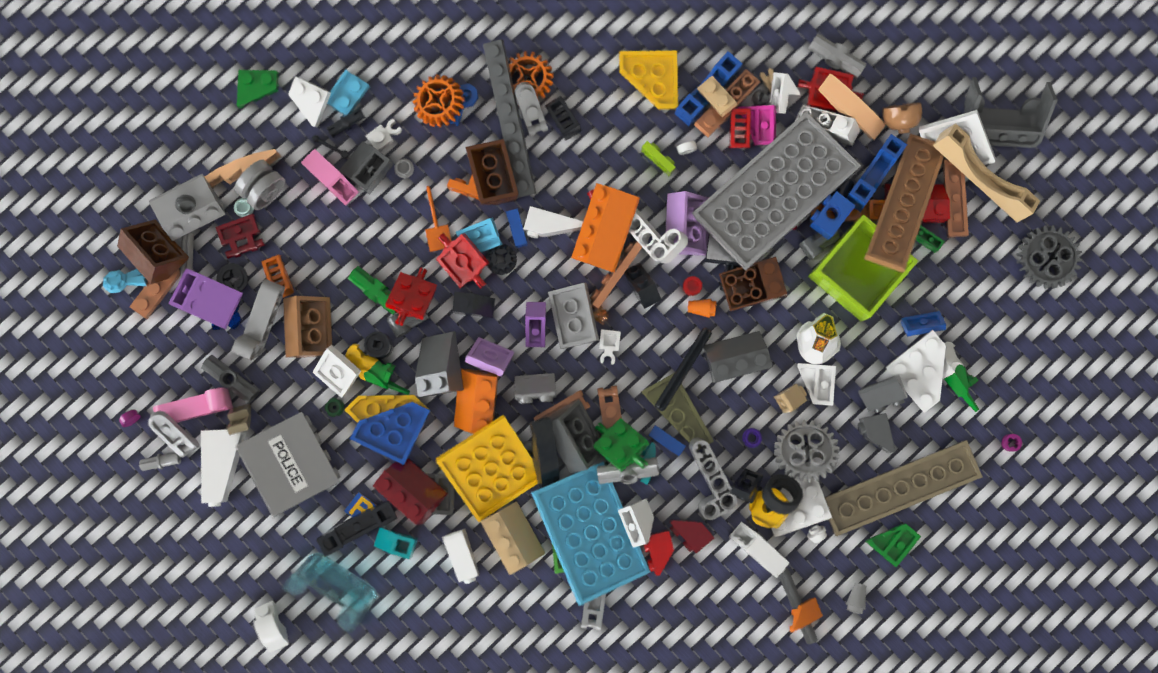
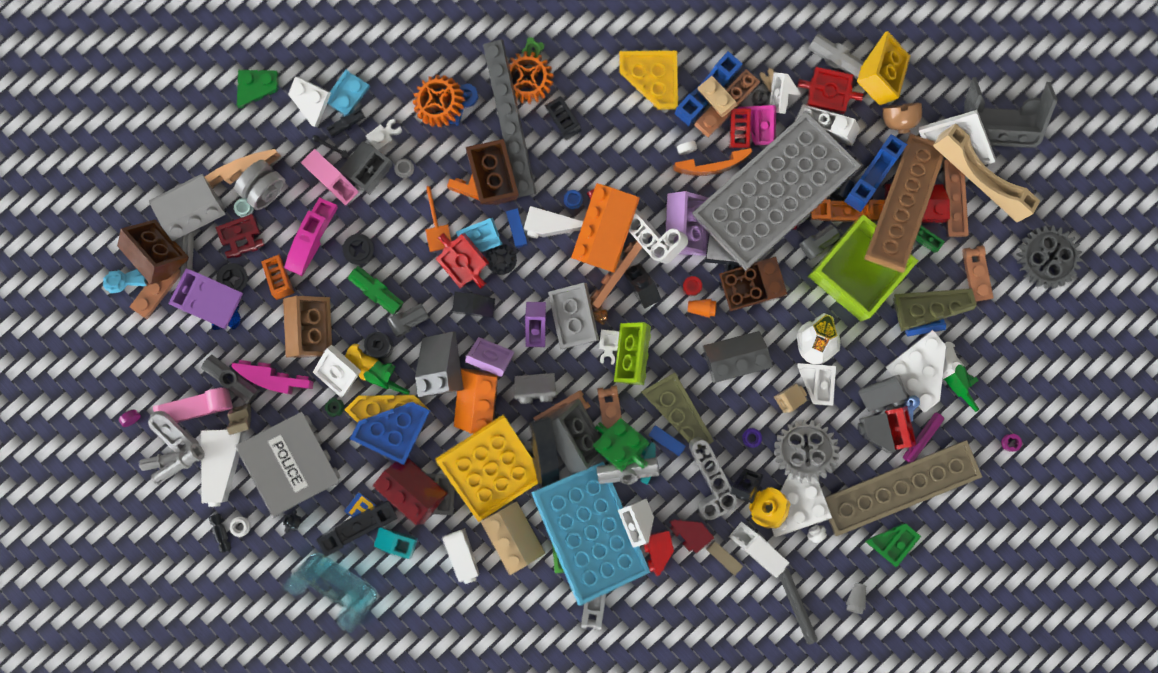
dark grey plate [175,195,196,214] -> none
light grey beam [232,279,285,360] -> none
white brick [253,600,289,653] -> none
red plate [386,268,437,326] -> none
light grey plate [515,82,548,137] -> none
lime plate [641,141,676,176] -> none
black axle [655,328,712,411] -> none
black tyre [762,474,803,515] -> none
orange slope [789,597,823,632] -> none
blue brick [810,191,856,240] -> none
light nougat slope [818,74,886,140] -> none
none -> light grey pin [151,444,204,485]
none -> black axle [209,514,231,553]
none -> white plate [230,517,250,537]
none -> dark pink slope [231,360,314,395]
none -> black plate [283,510,301,533]
none -> dark pink slope [284,197,338,276]
none -> black gear [343,234,375,265]
none -> bright green plate [522,37,545,58]
none -> blue plate [564,190,583,210]
none -> lime slope [614,323,651,385]
none -> orange slope [673,148,752,176]
none -> dark tan piece [706,540,743,575]
none -> yellow slope [857,31,910,105]
none -> red hinge [884,406,917,450]
none -> olive wing [893,289,977,332]
none -> magenta axle [903,412,945,463]
none -> medium blue arm [904,395,920,421]
none -> nougat plate [962,245,993,302]

